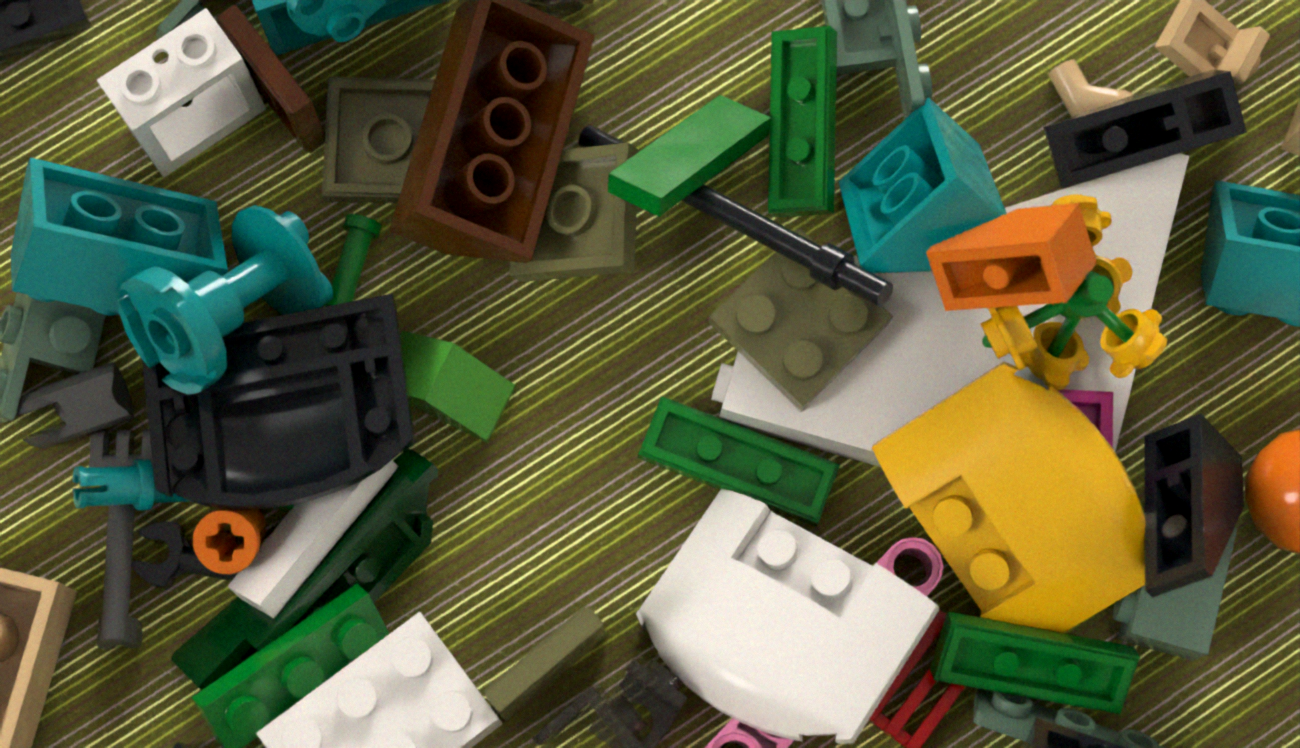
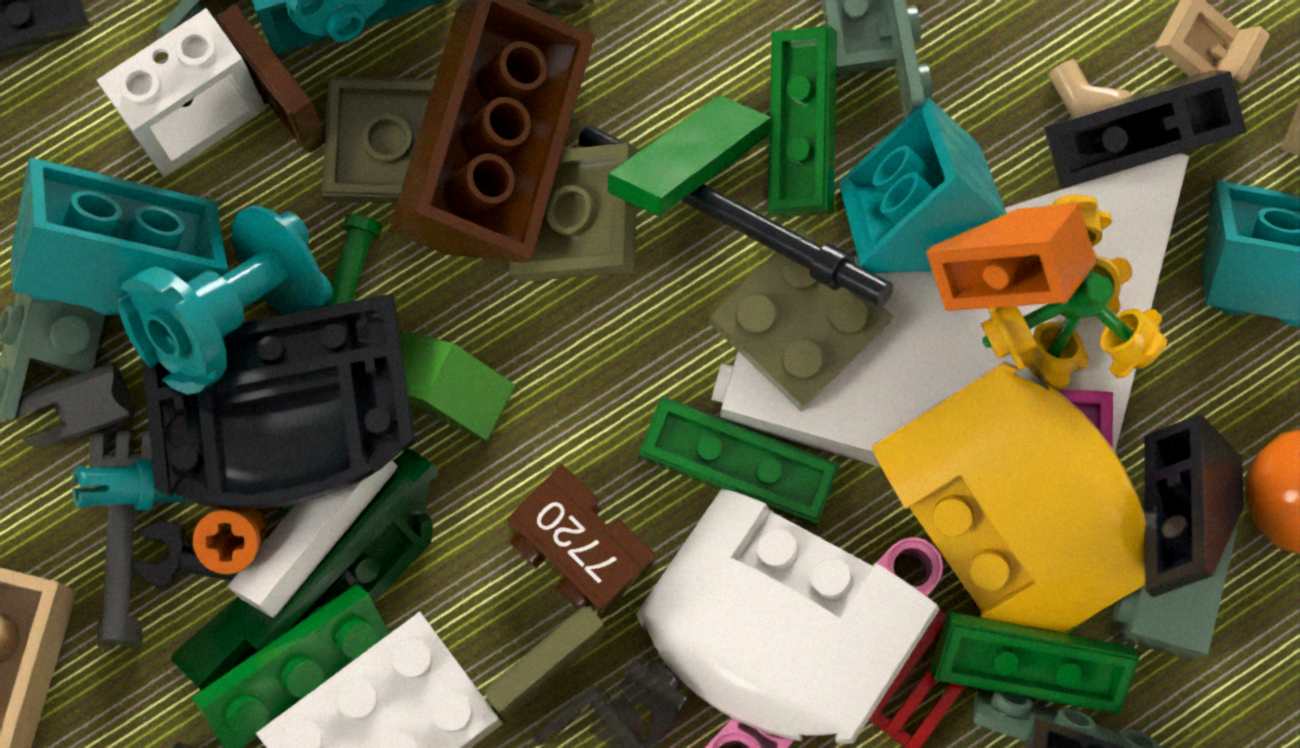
none -> reddish brown brick [507,464,656,617]

